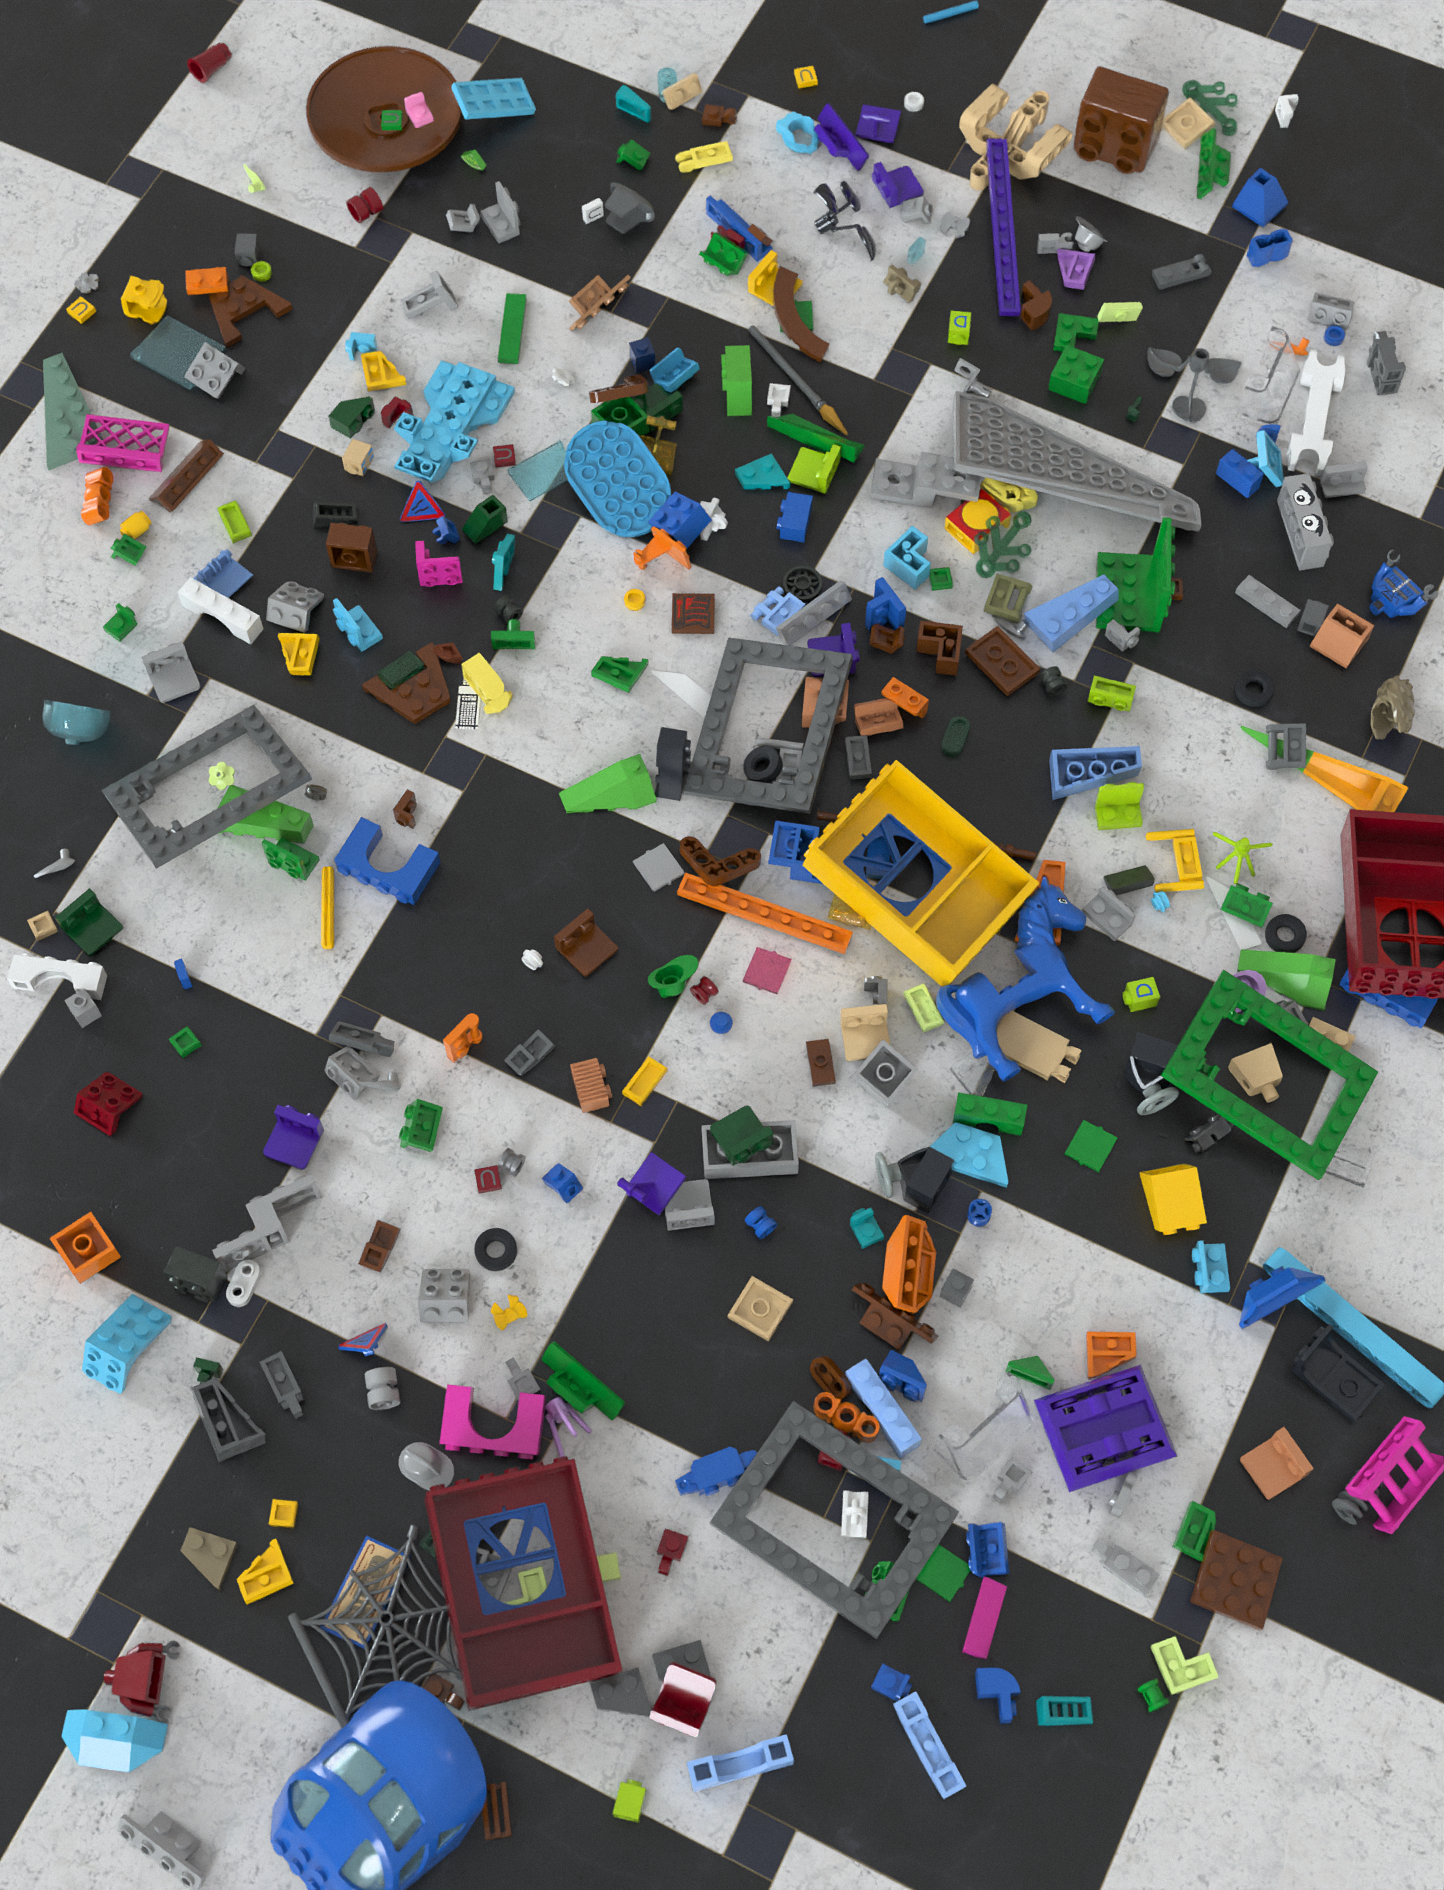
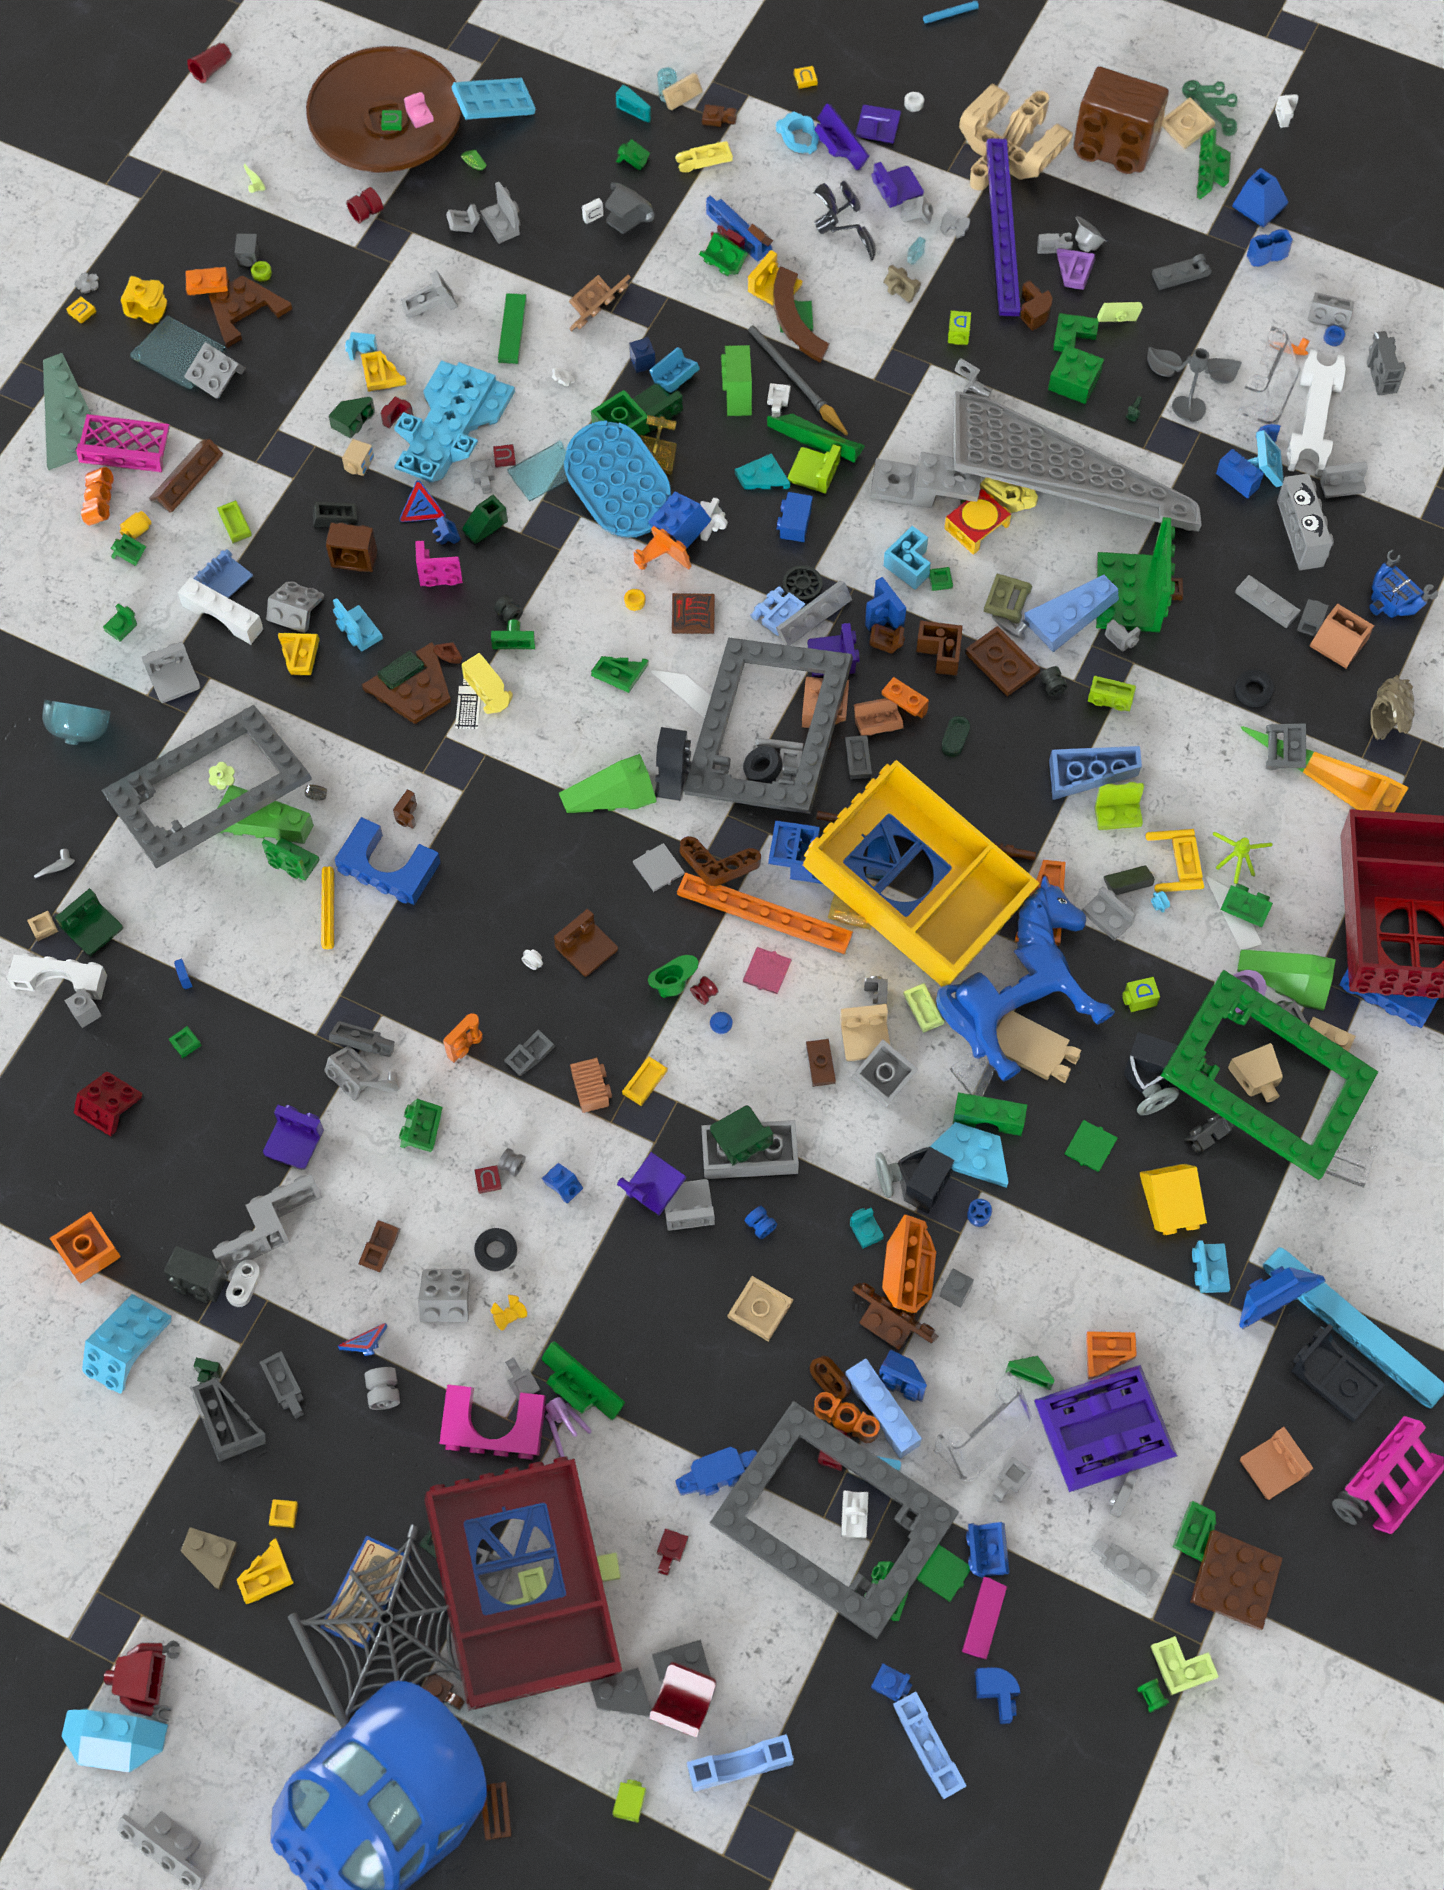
light grey piece [399,1442,454,1491] -> none
teal wing [492,534,515,591] -> none
reddish brown beam [589,375,649,403] -> none
clear green plant [974,511,1032,578] -> none
teal slope [1036,1696,1093,1726] -> none
black tyre [1265,914,1307,953] -> none

